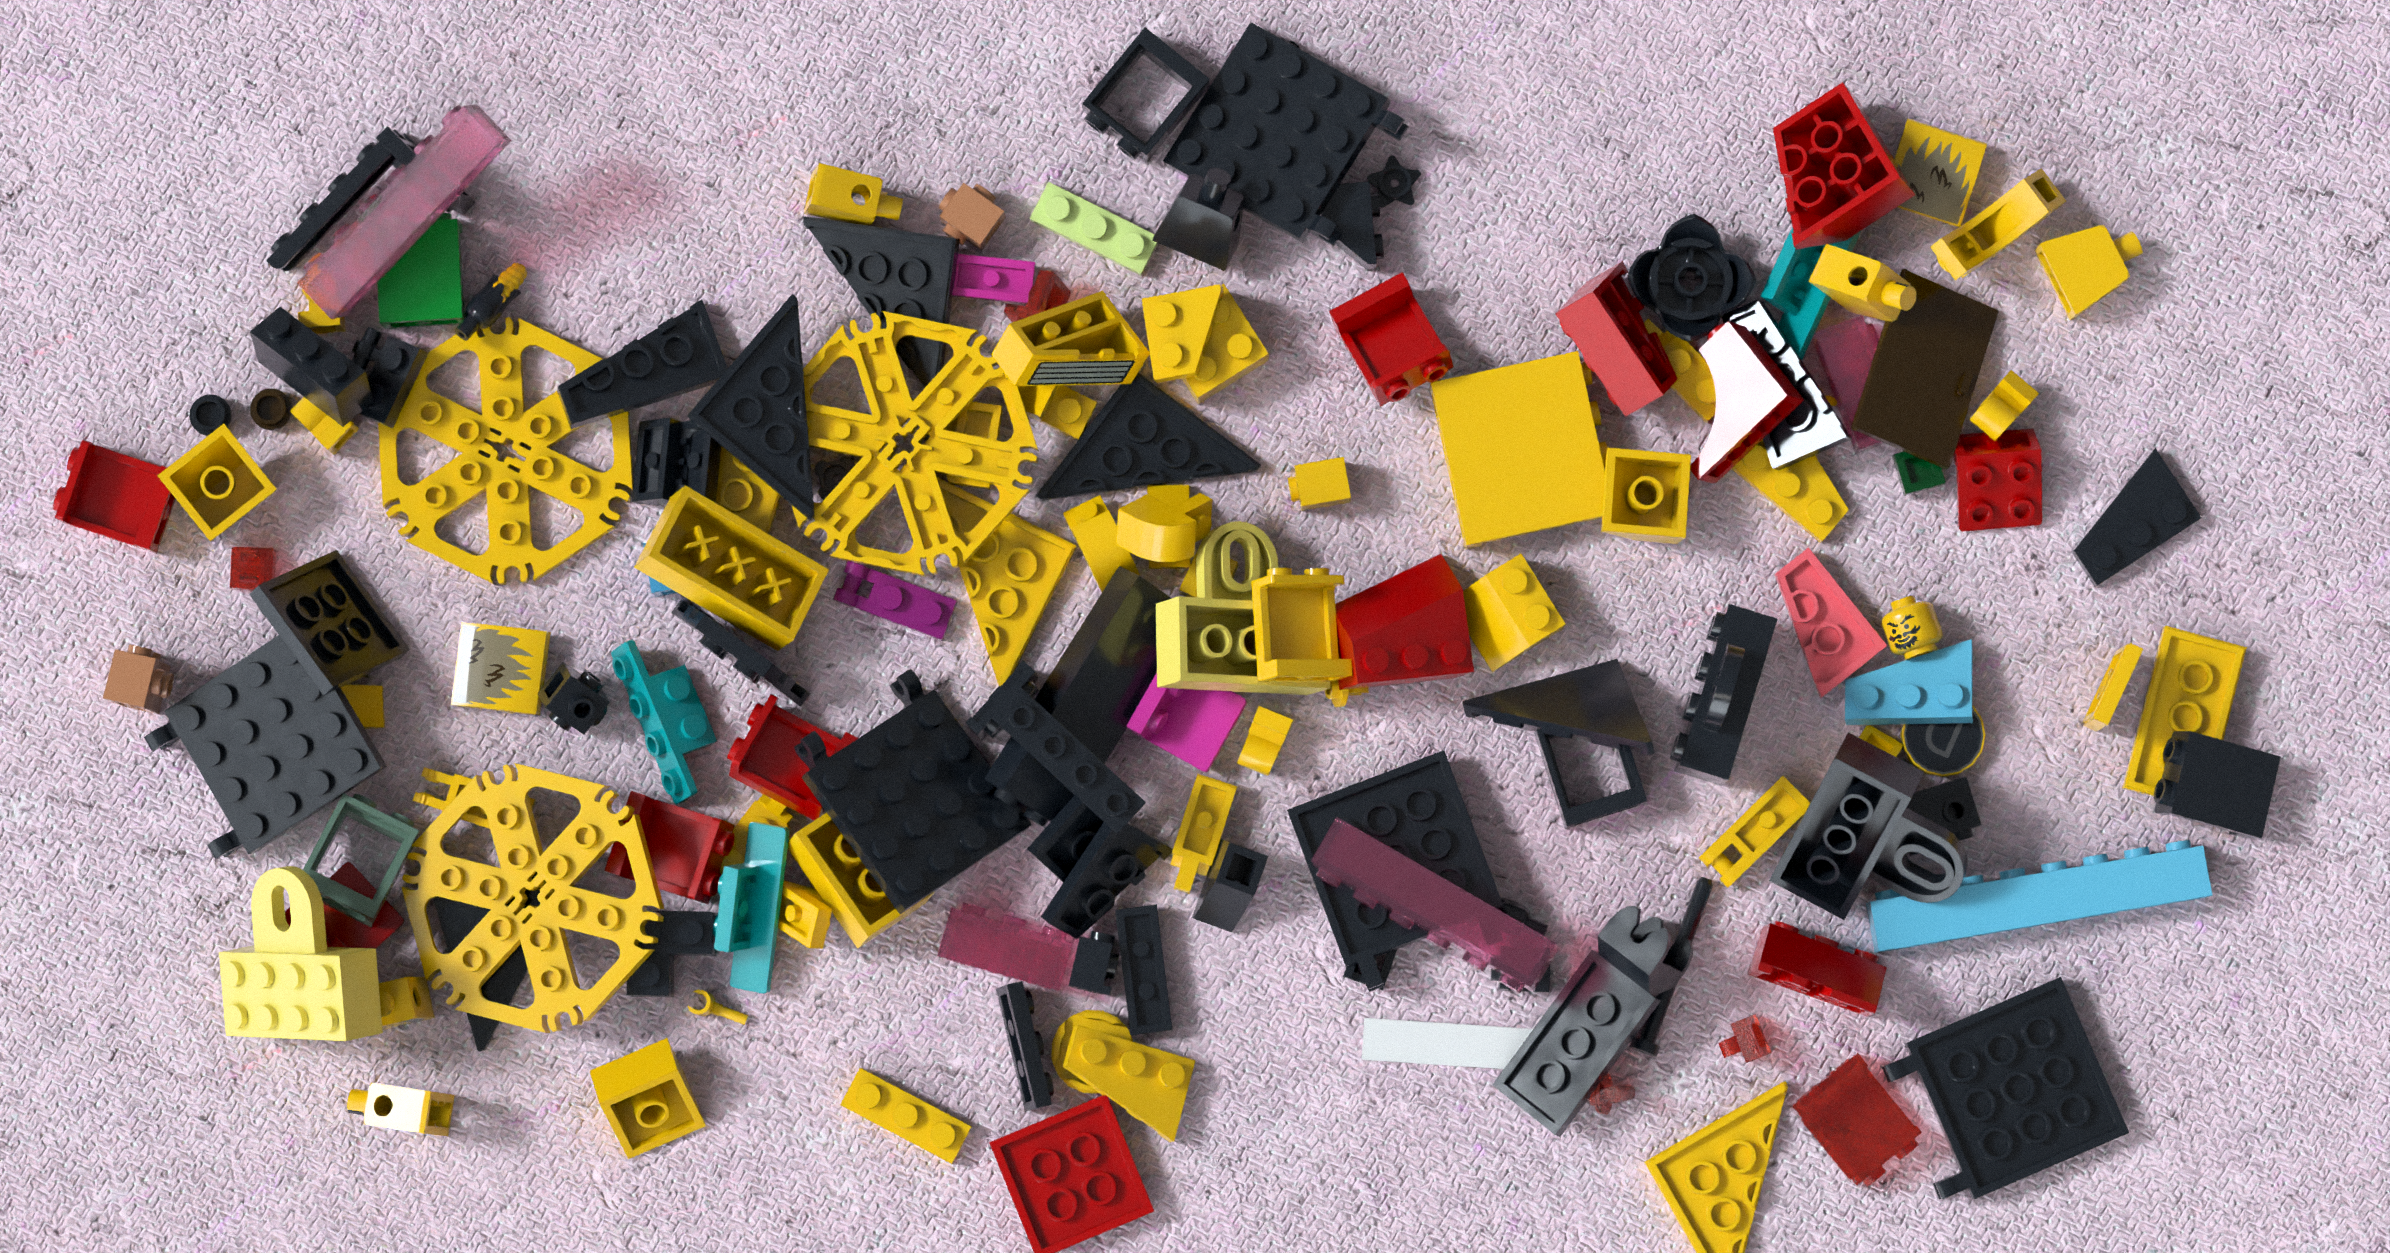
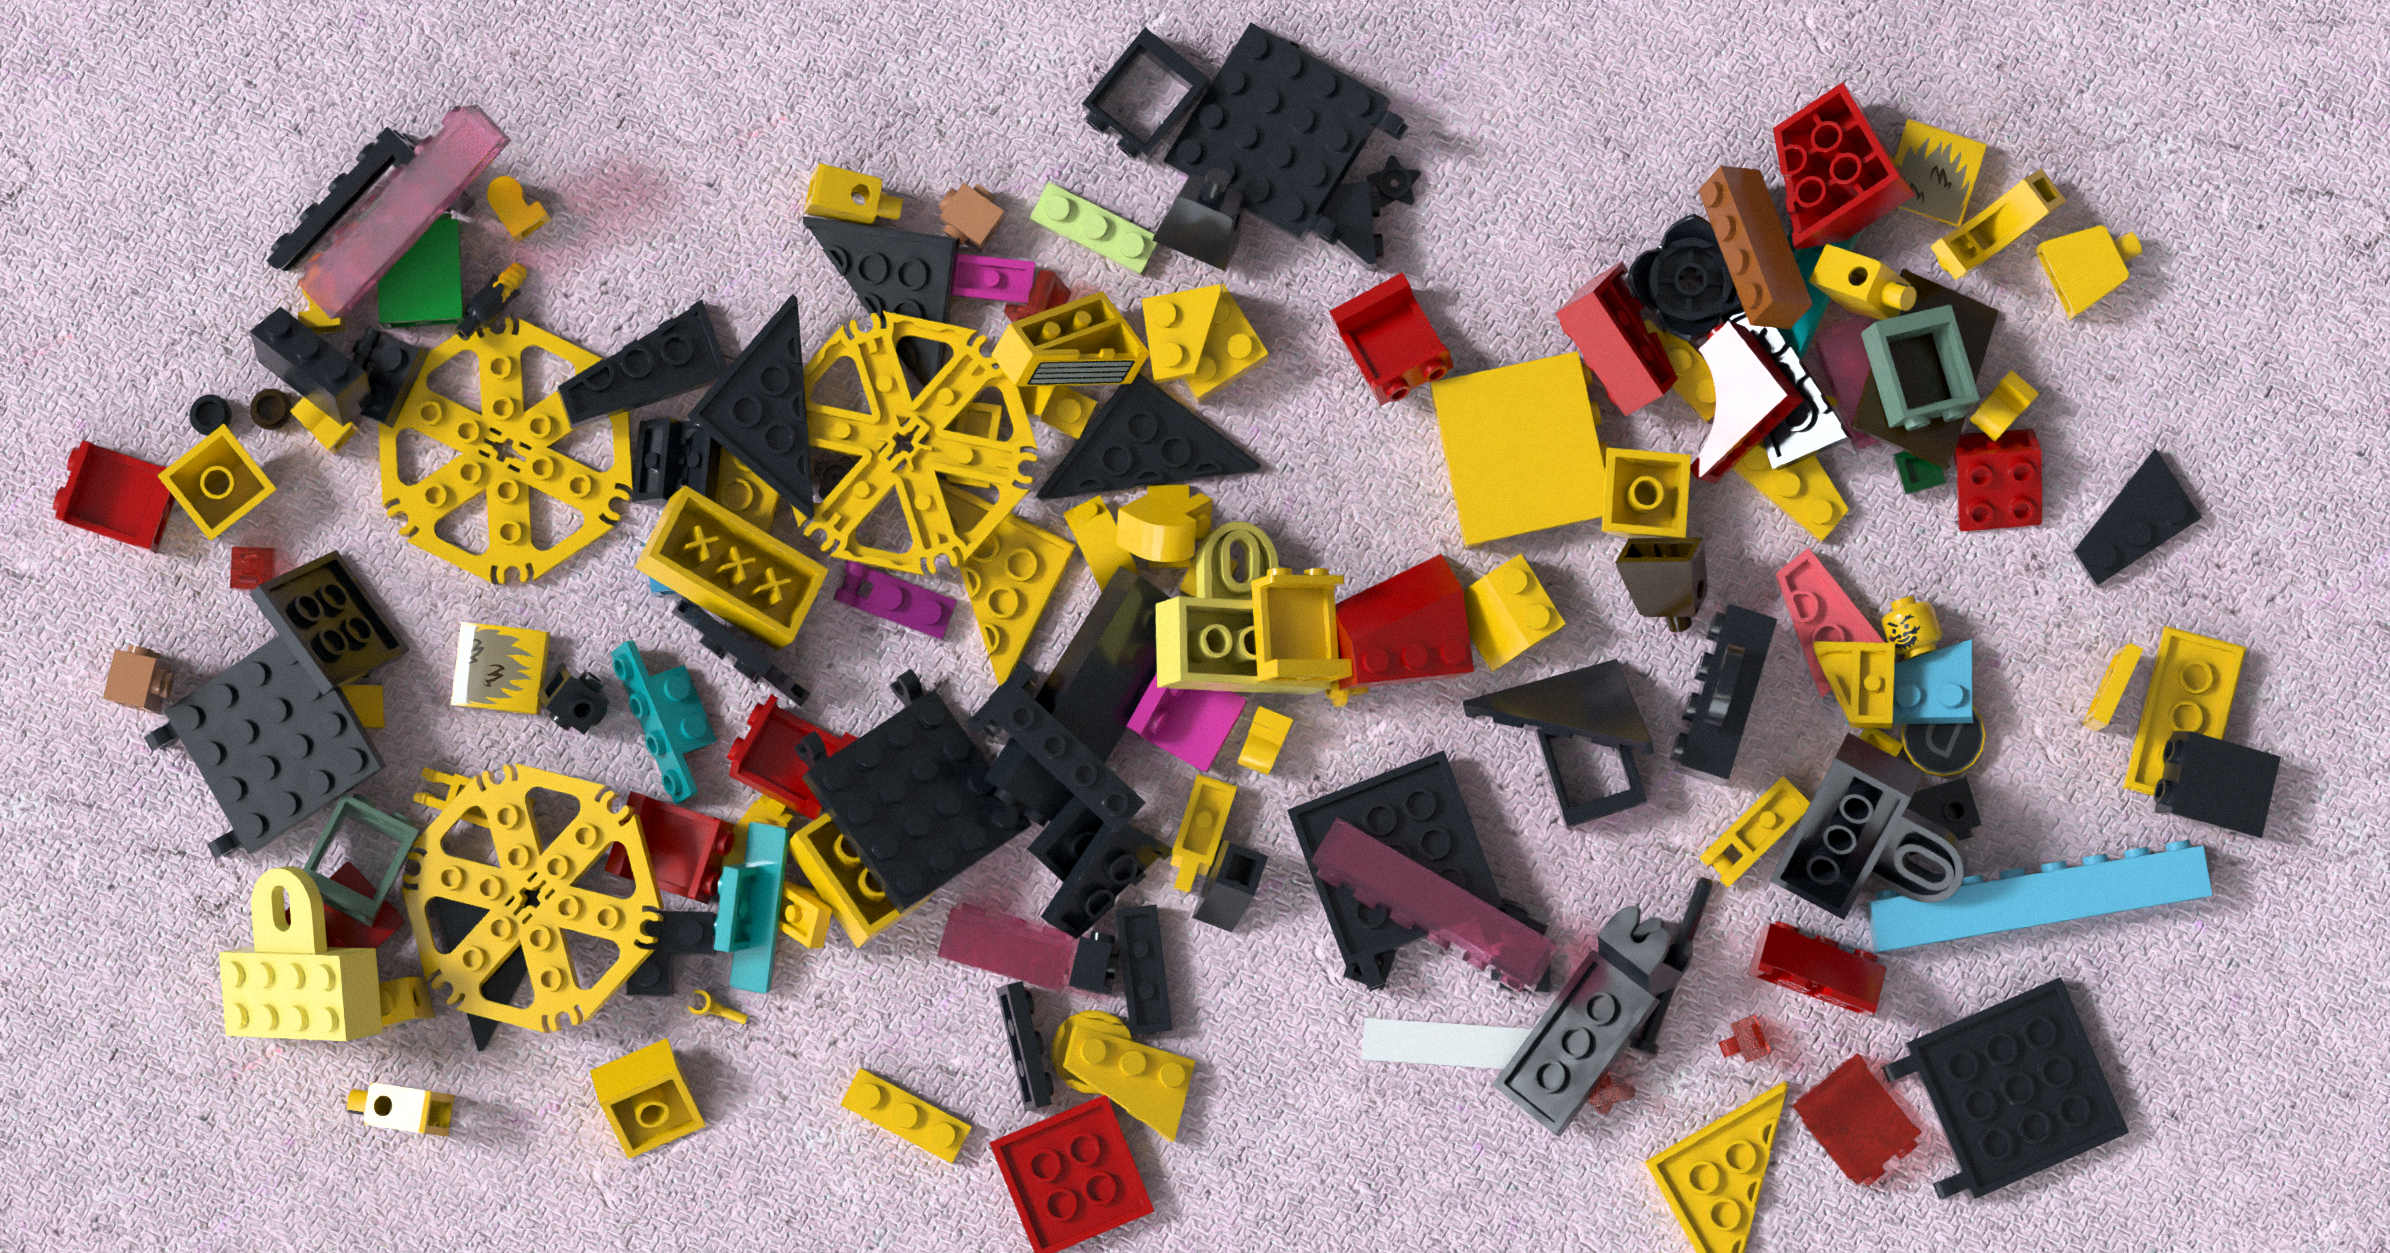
yellow brick [1287,457,1351,511] -> none
none -> yellow leg [487,176,552,243]
none -> dark brown torso [1615,537,1708,632]
none -> dark orange brick [1698,165,1813,329]
none -> yellow wing [1813,641,1895,729]
none -> sand green window [1861,304,1980,431]

